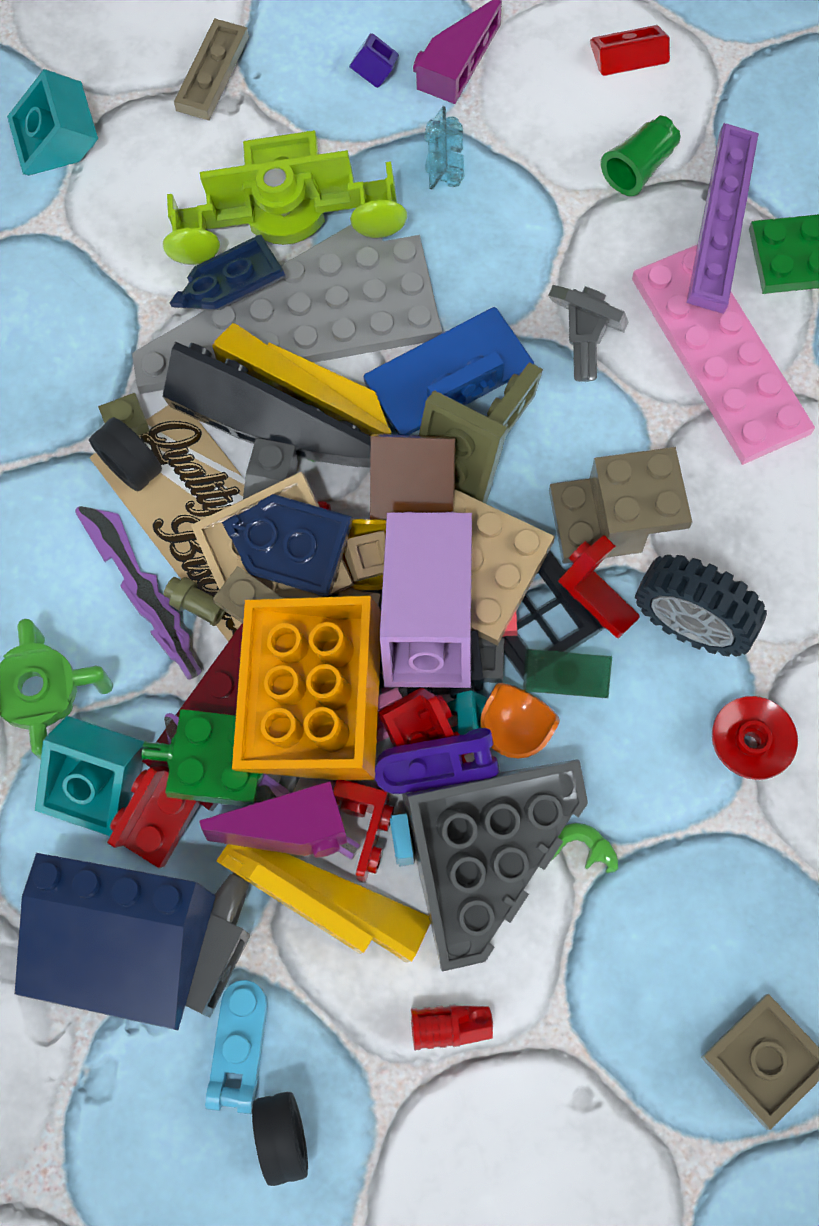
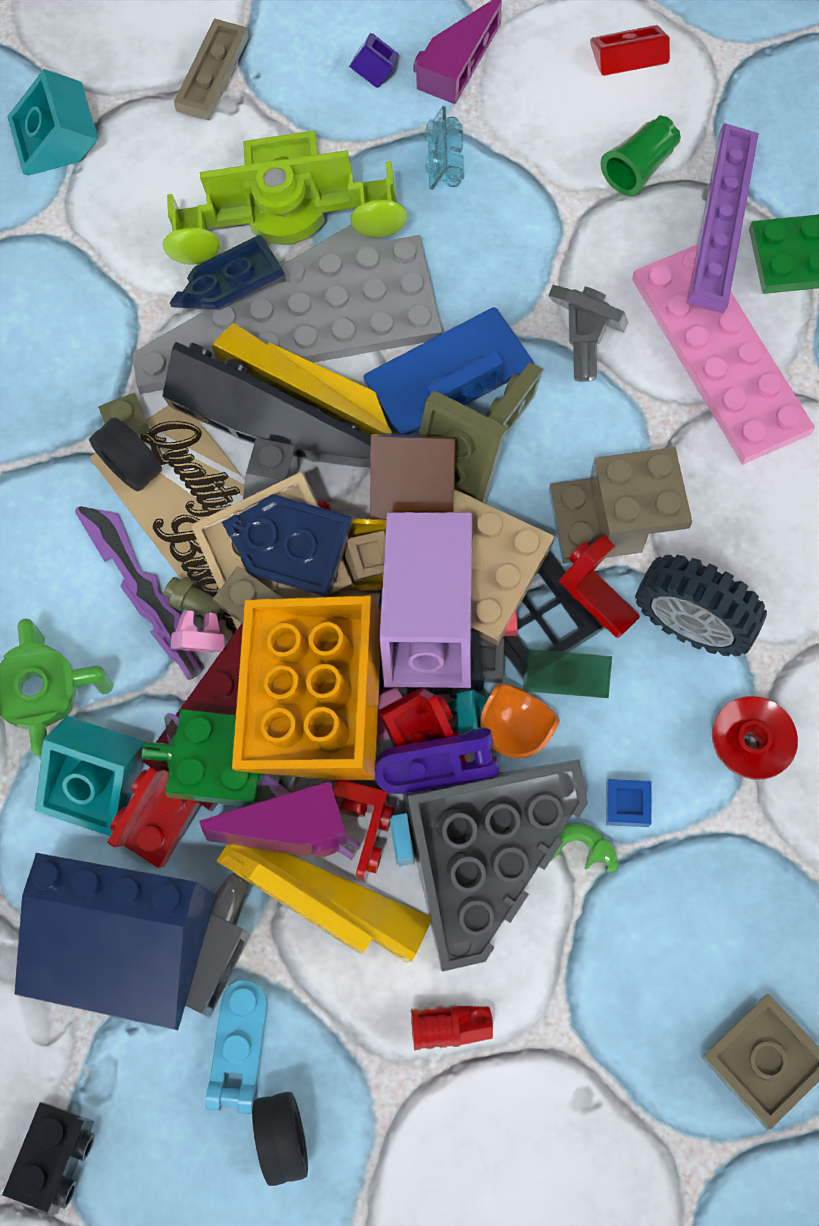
none -> black bracket [2,1102,95,1216]
none -> bright pink tile [170,611,224,653]
none -> blue plate [606,779,652,827]

